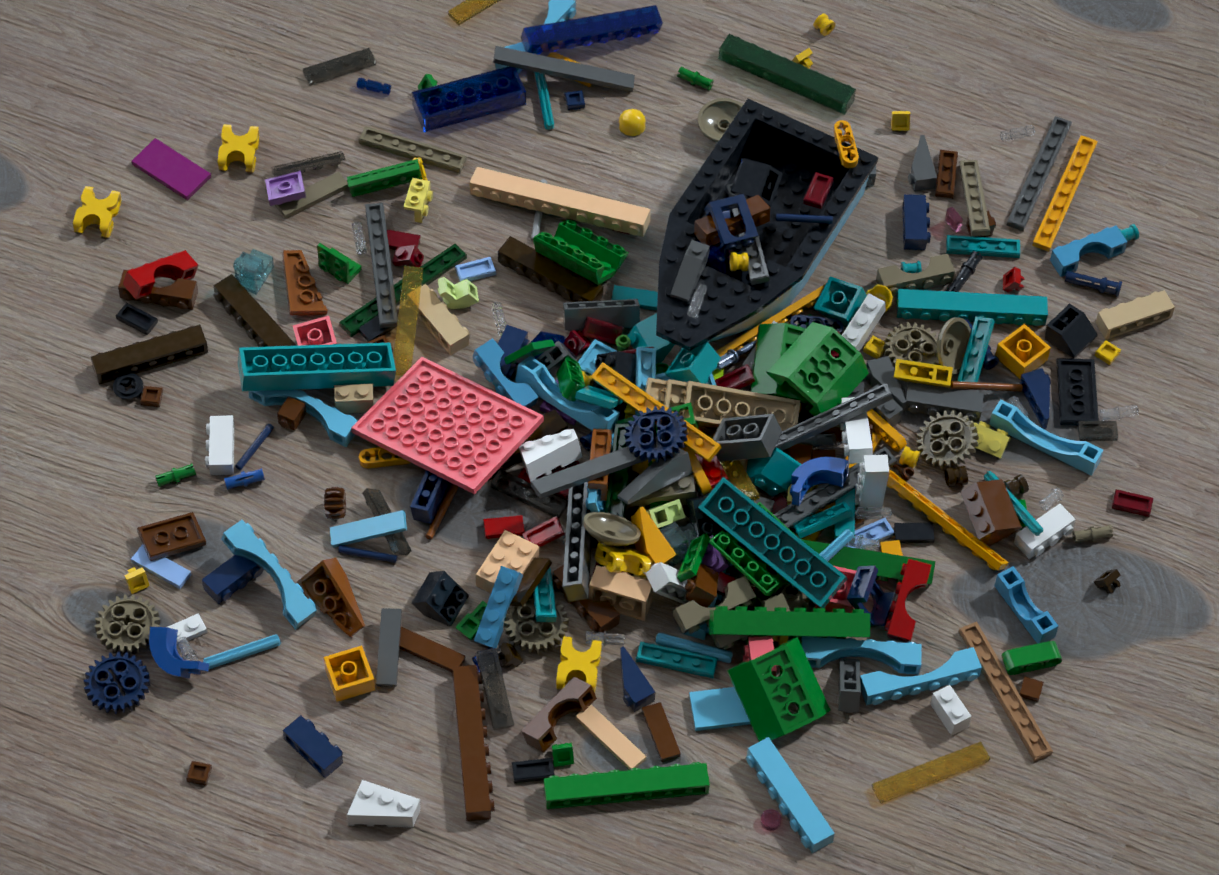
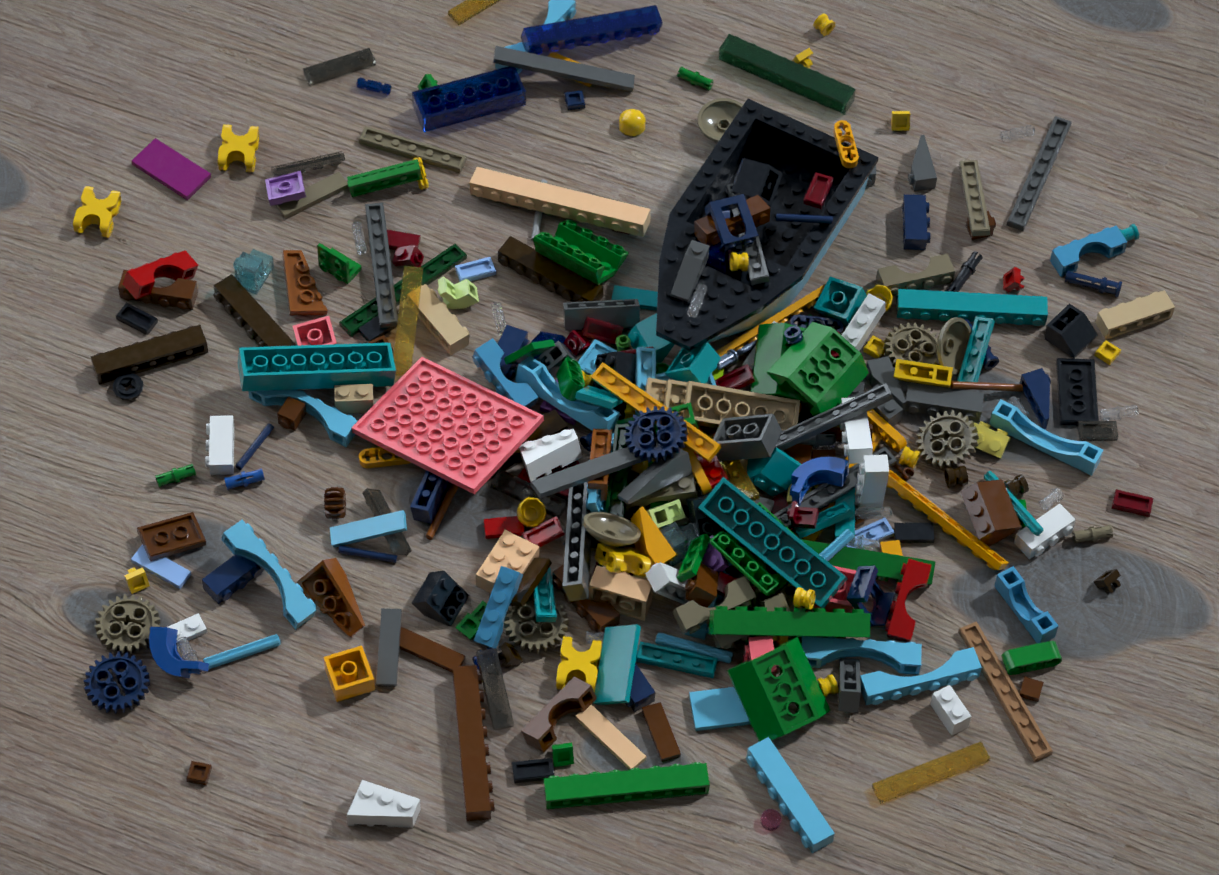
reddish brown tile [140,386,163,407] -> none
dark blue brick [283,715,343,778] -> none
light yellow bracket [404,178,433,223] -> none
teal axle [534,72,554,130] -> none
teal bush [901,261,922,273] -> none
reddish brown tile [935,150,958,199] -> none
clear pink tile [945,207,963,232] -> none
teal tile [946,235,1020,258] -> none
light orange brick [995,324,1051,379] -> none
light orange plate [1032,135,1098,252] -> none
none -> yellow hair [517,497,546,527]
none -> teal tile [593,624,641,705]
none -> dark blue bush [784,326,803,345]
none -> dark red bracket [787,501,819,529]
none -> yellow wheel [793,587,816,610]
none -> yellow wheel [817,674,839,697]

